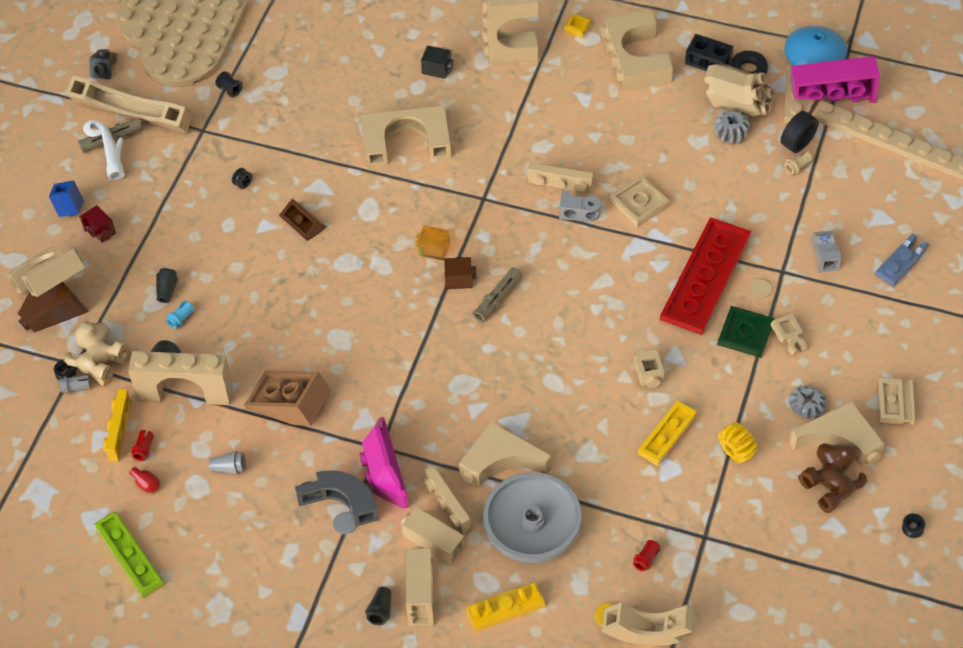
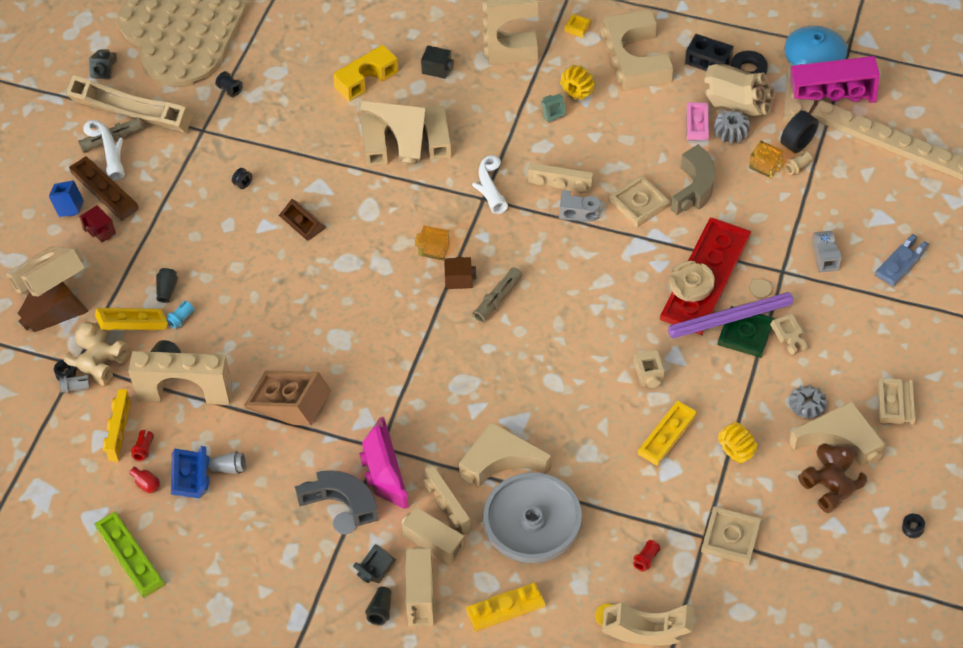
none -> reddish brown plate [69,156,139,221]
none -> yellow plate [95,308,168,330]
none -> blue bracket [171,446,210,499]
none -> yellow arch [333,44,399,102]
none -> pearl dark grey bracket [353,544,397,583]
none -> tan arch [360,101,425,164]
none -> white plant [472,155,508,214]
none -> sand green tile [541,94,566,122]
none -> yellow gear [559,64,596,100]
none -> medium lavender axle [668,292,794,339]
none -> tan tile [669,261,715,302]
none -> dark tan arch [671,144,715,215]
none -> bright pink plate [686,102,709,140]
none -> tan tile [701,506,761,565]
none -> clear yellow brick [749,140,785,179]

